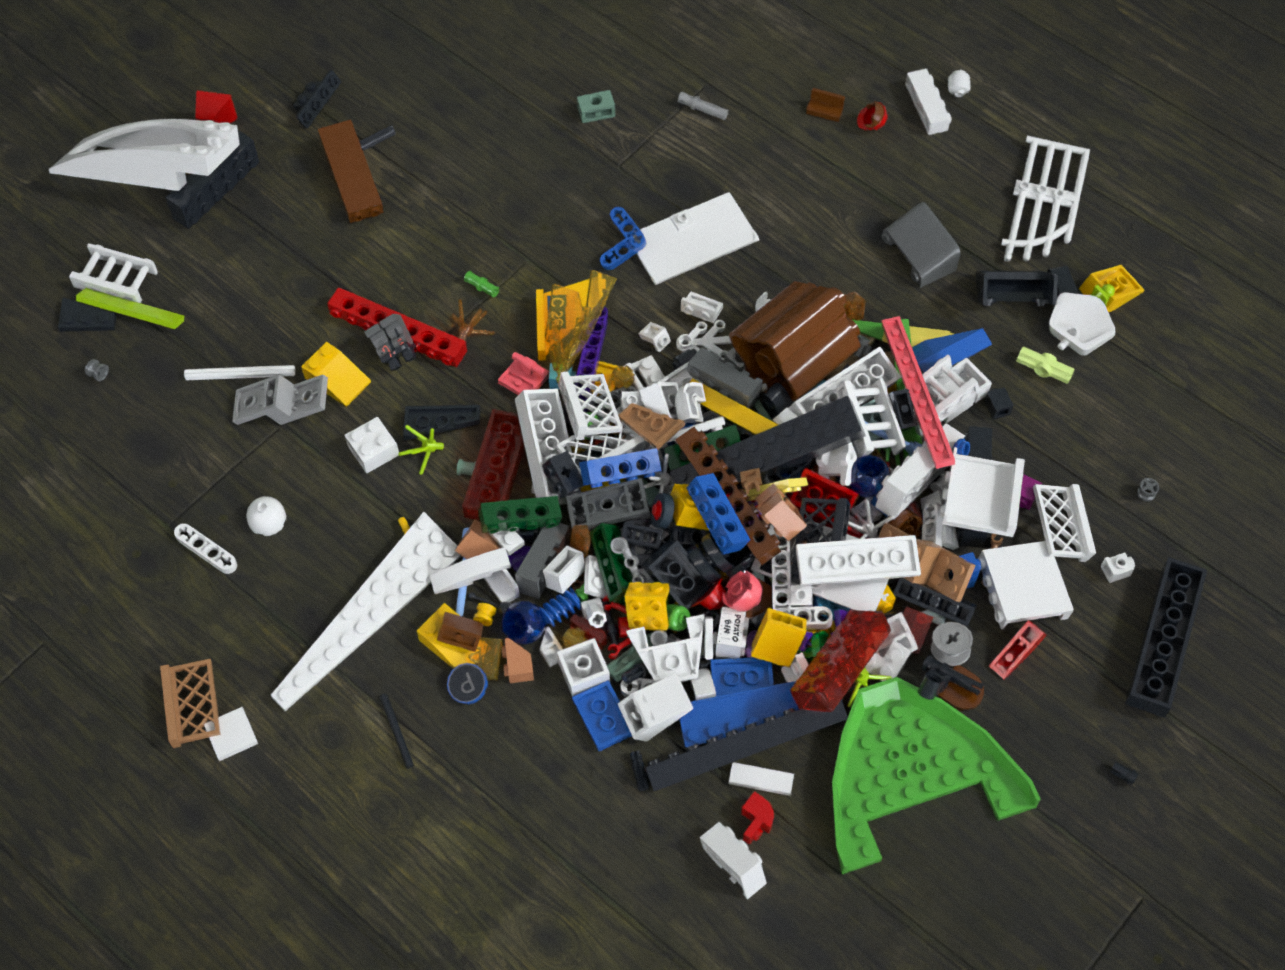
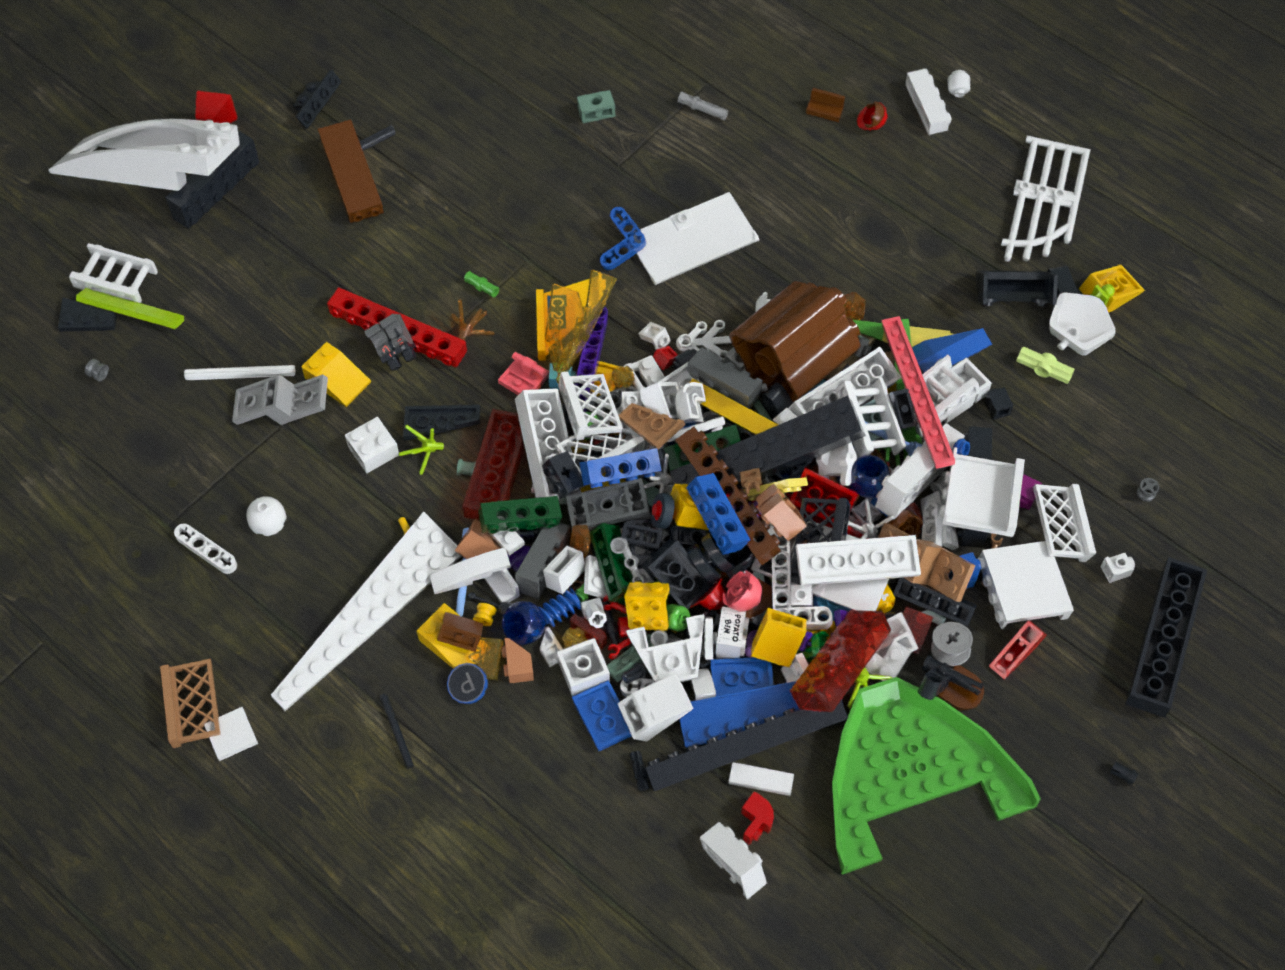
white bracket [681,291,723,323] -> none
dark grey windscreen [882,202,960,288] -> none
none -> red slope [653,346,678,370]

